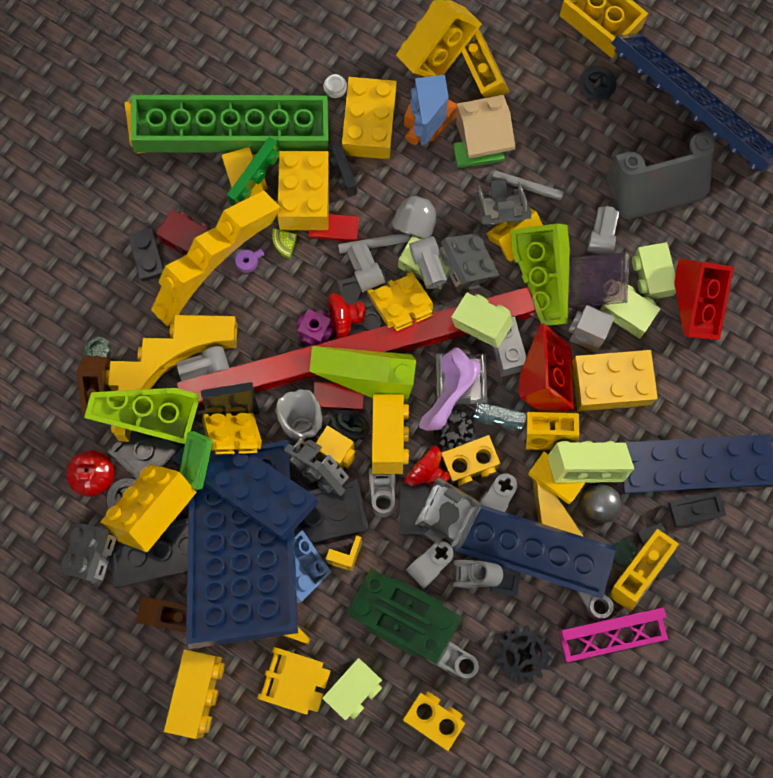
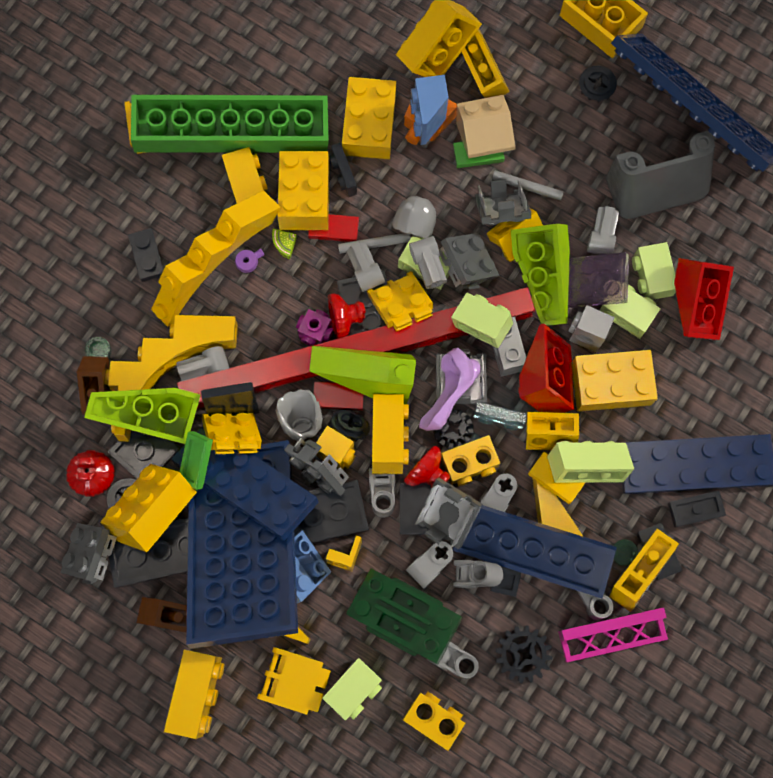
dark red brick [156,210,212,256] -> none
green plate [227,137,280,206] -> none
white plate [323,74,347,98] -> none
flat silver hair [580,484,622,523] -> none

